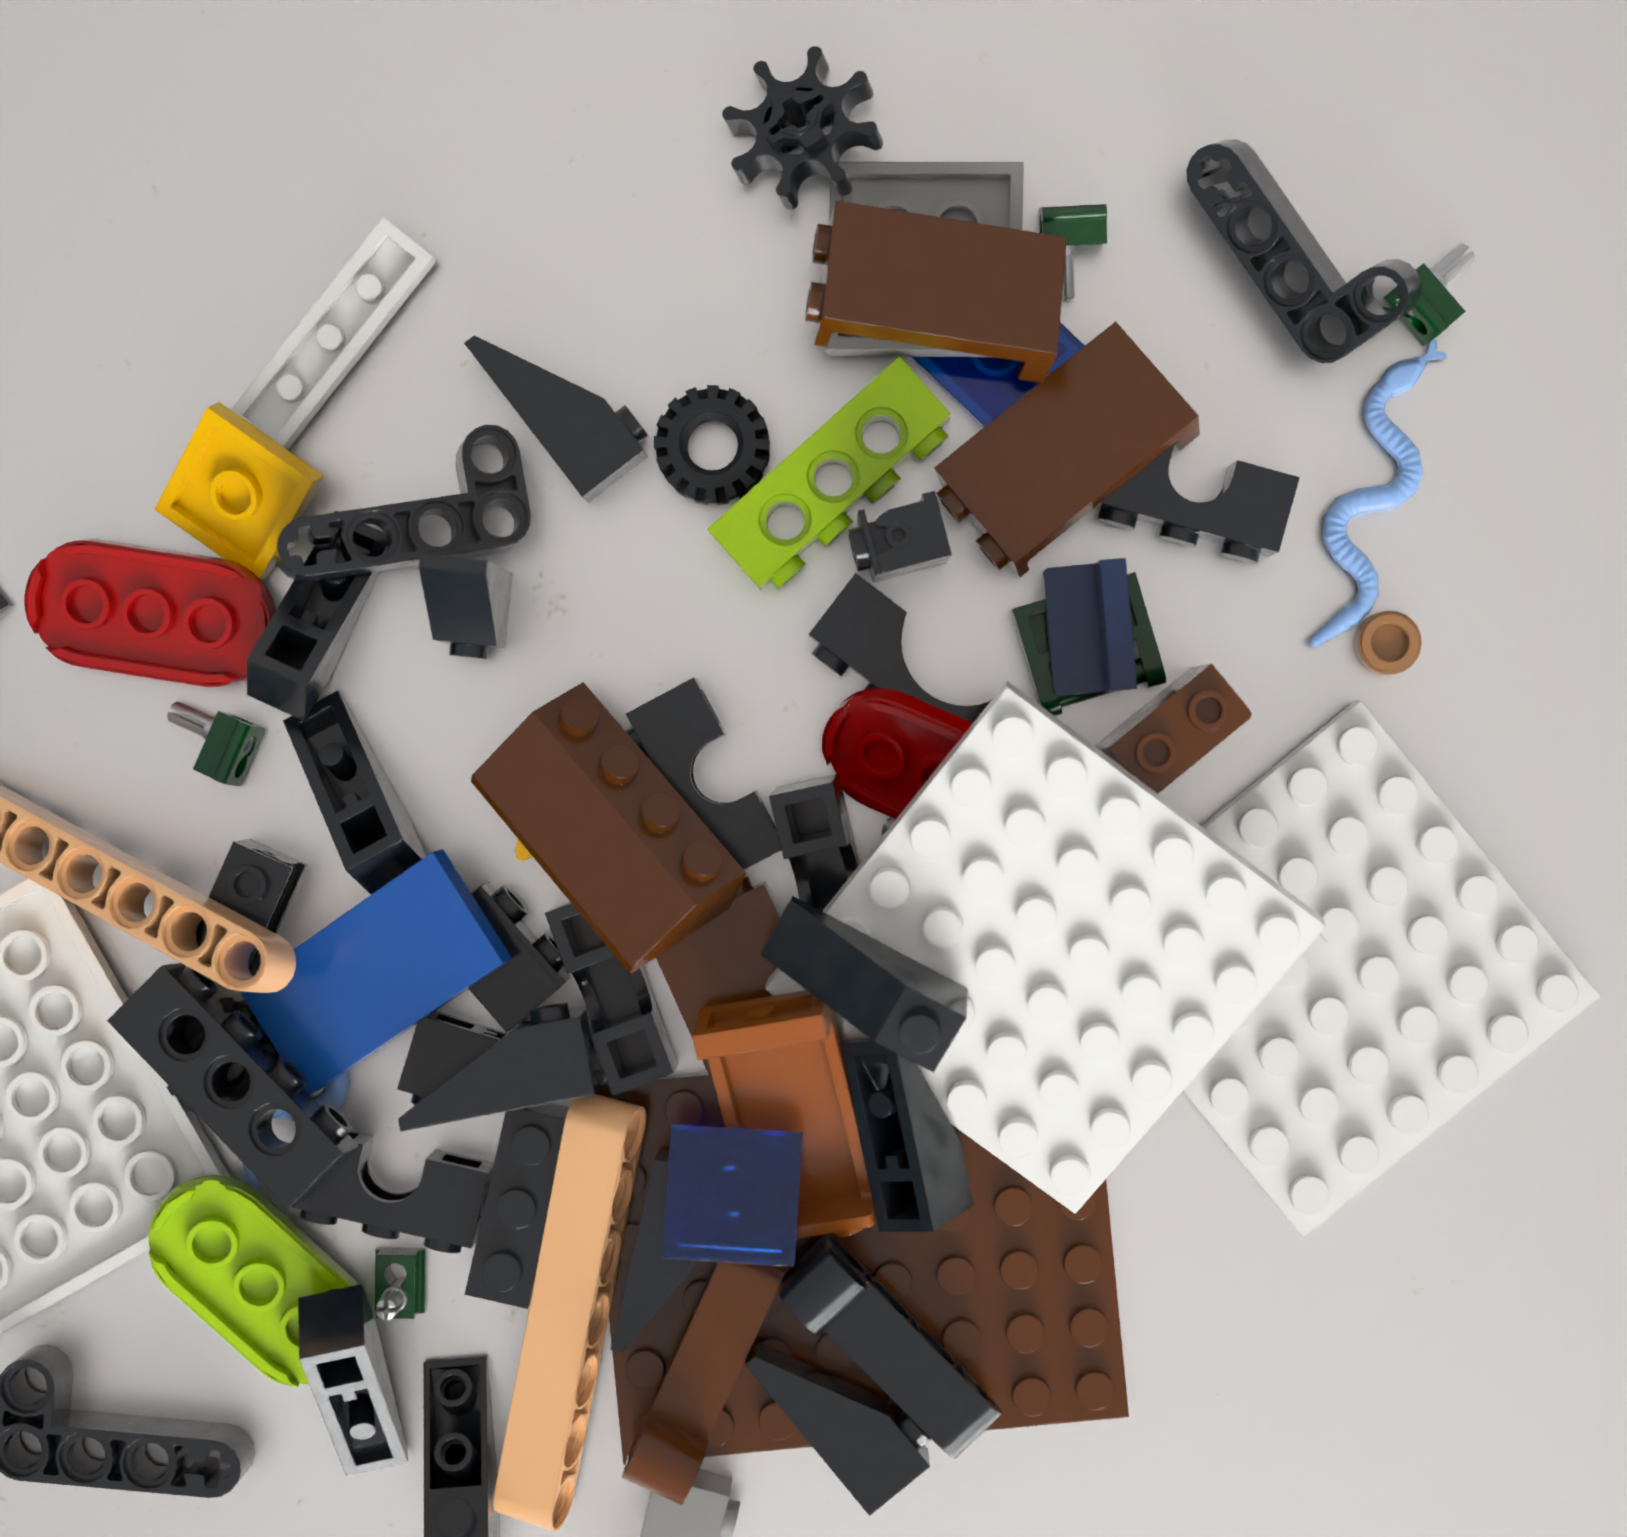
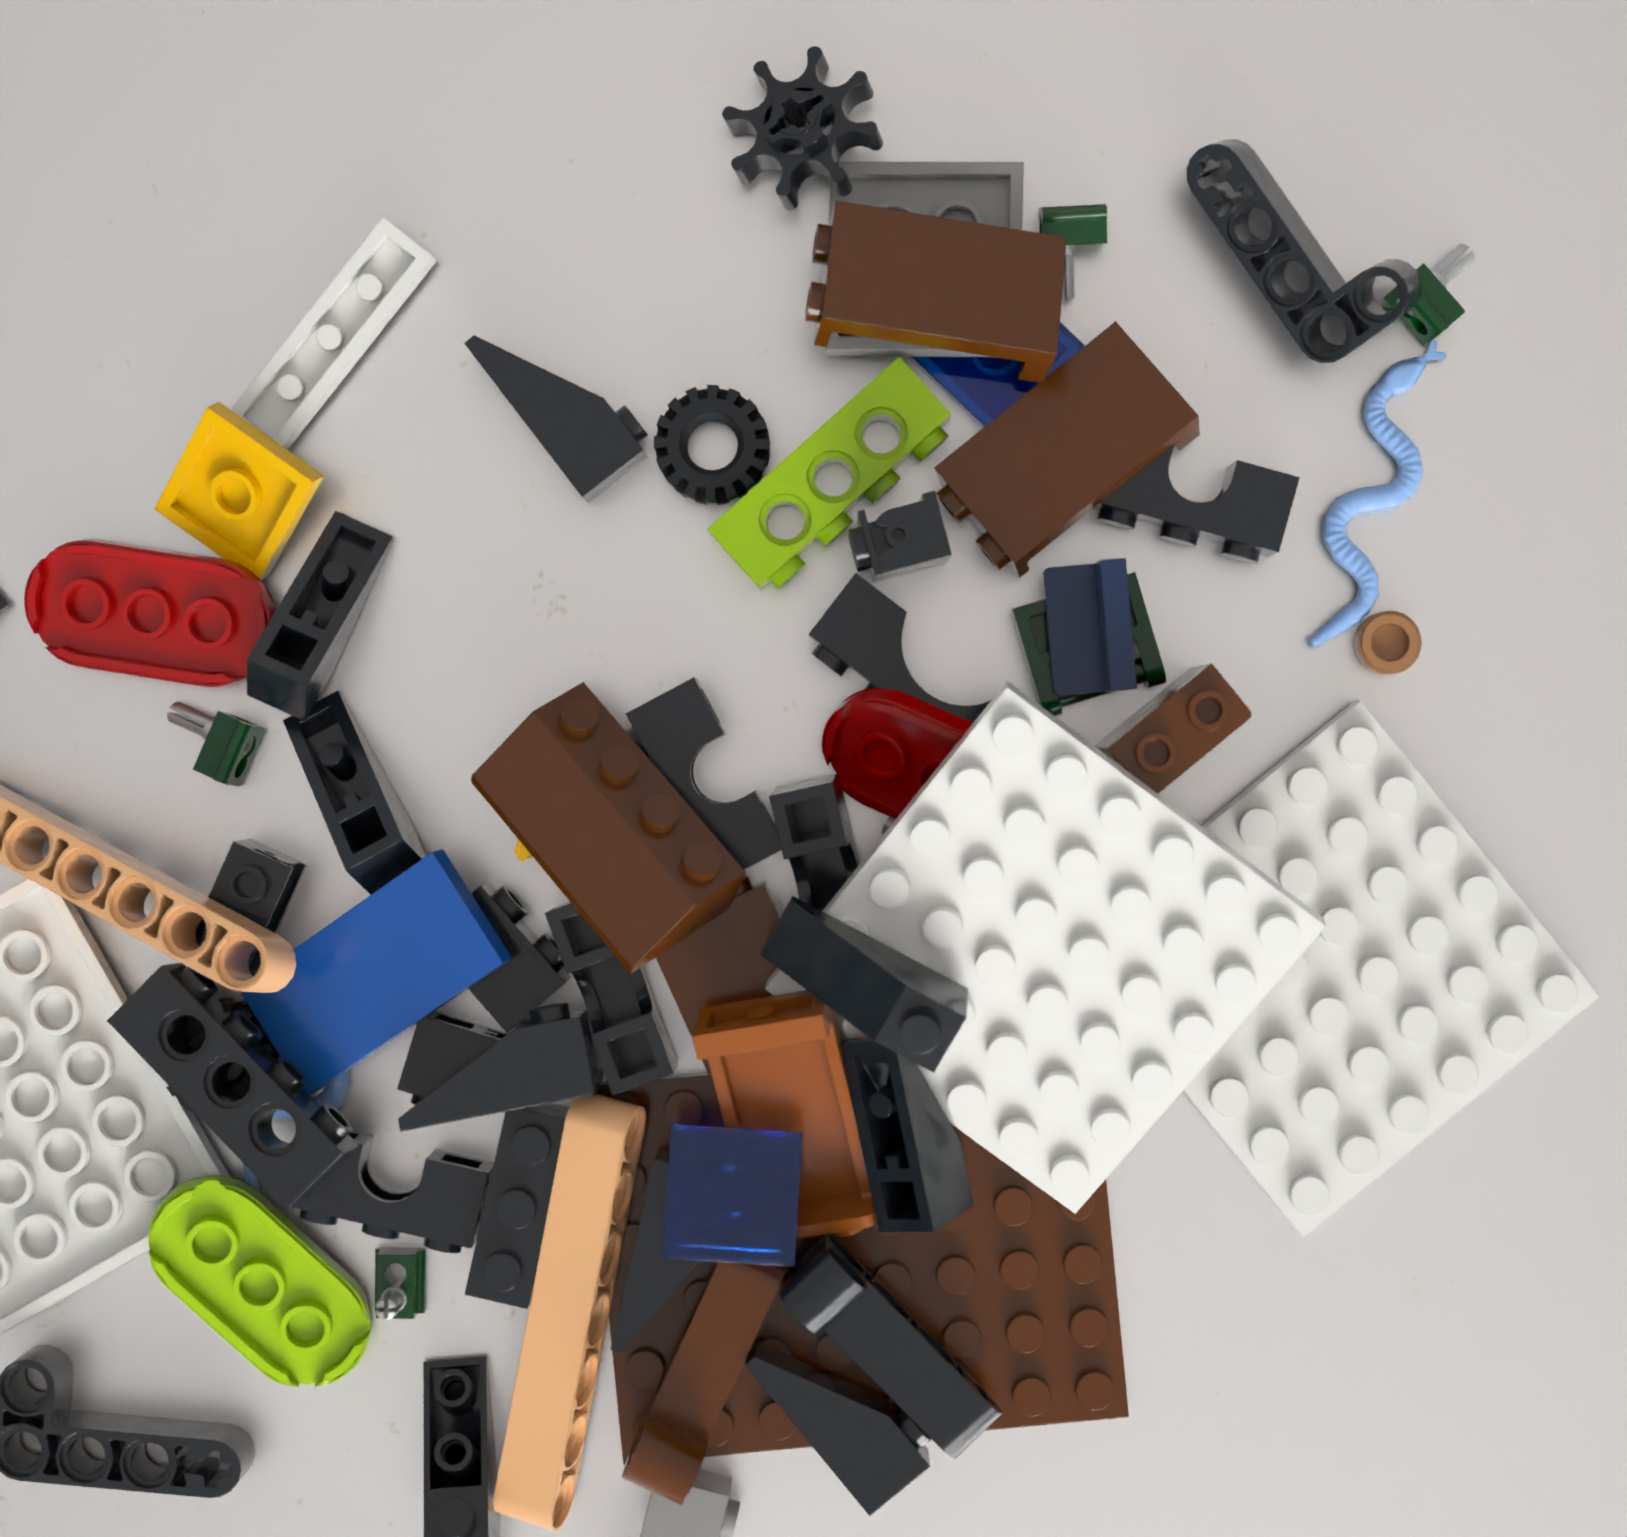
black beam [275,425,531,582] -> none
black slope [298,1284,408,1476] -> none
black slope [419,554,513,659] -> none

